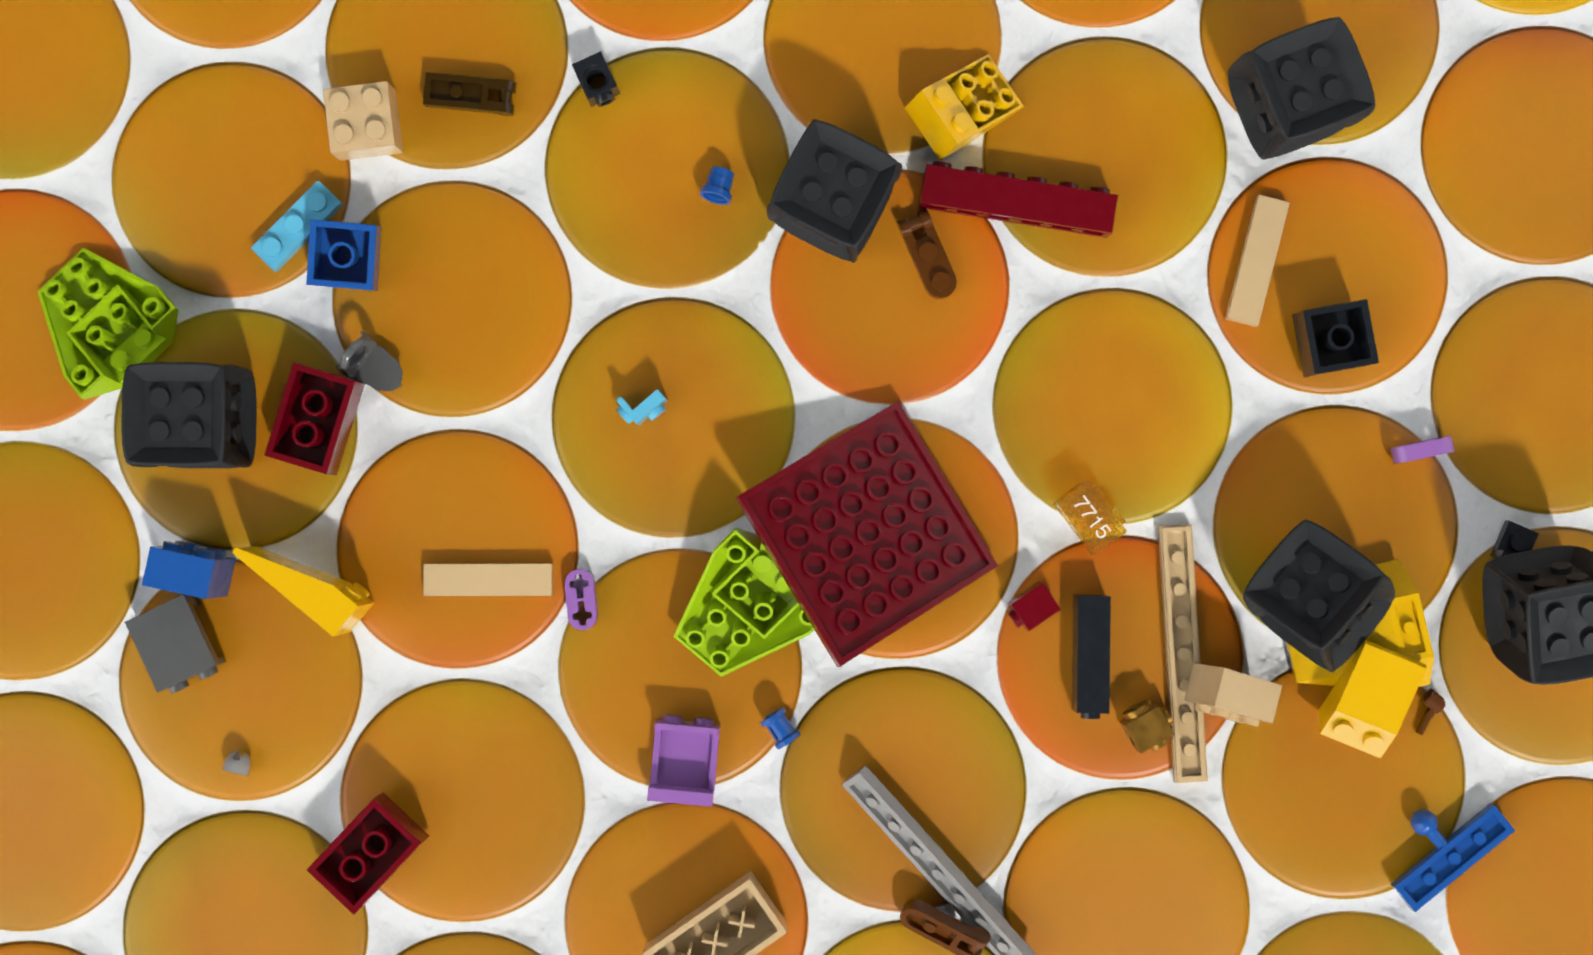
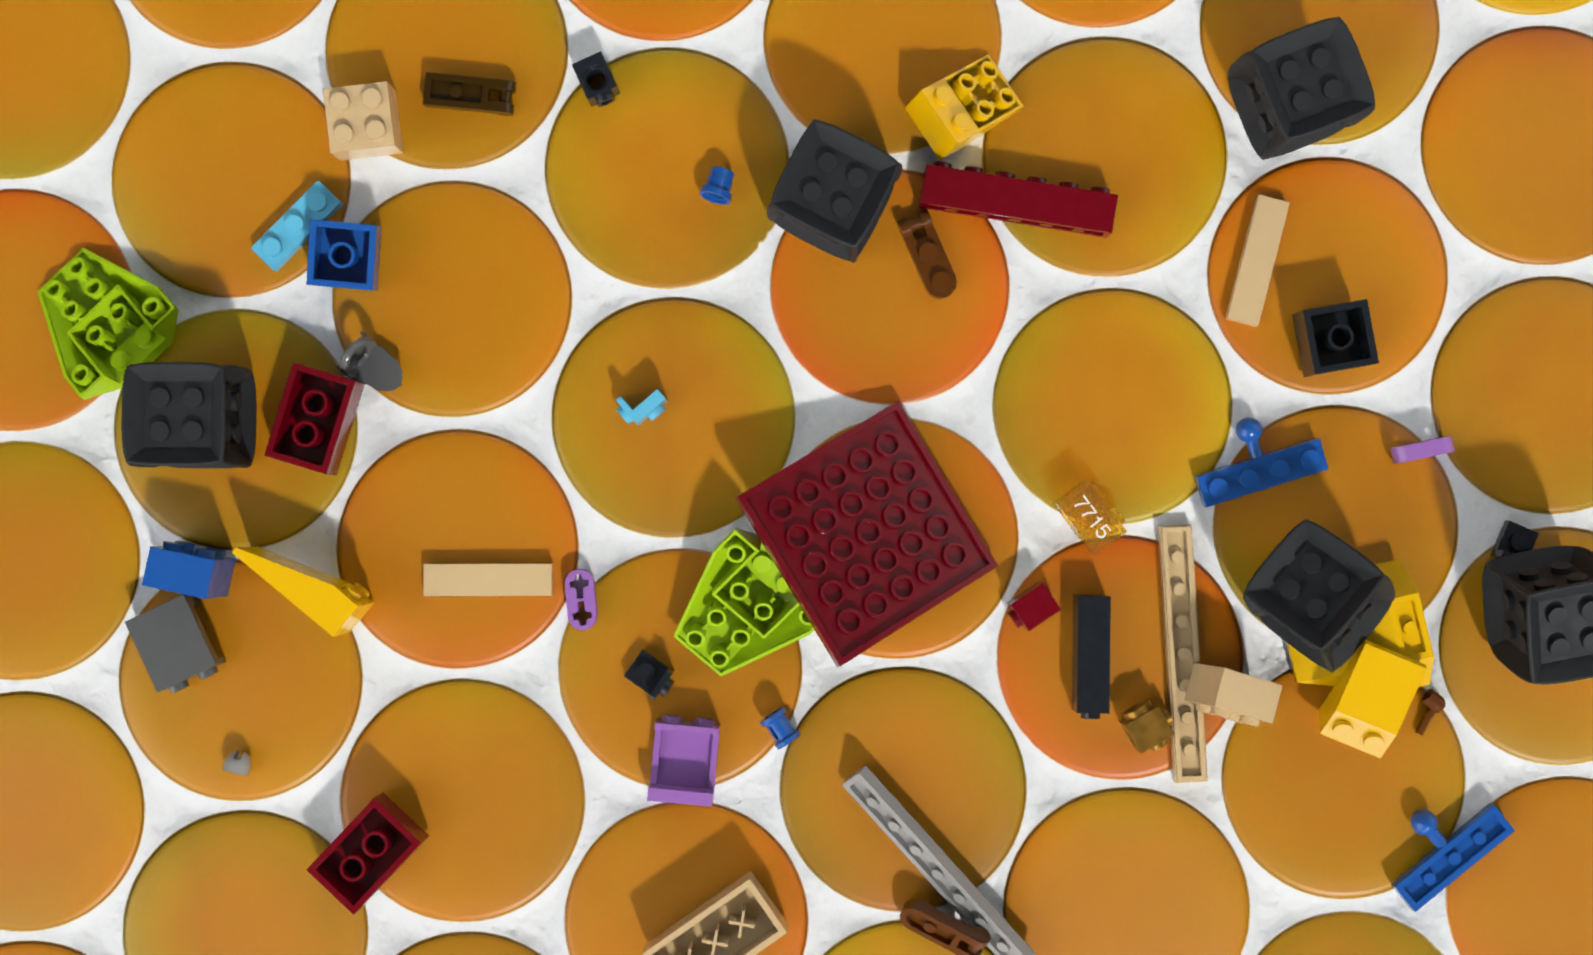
none -> black bracket [624,649,675,700]
none -> blue plate [1194,417,1328,507]

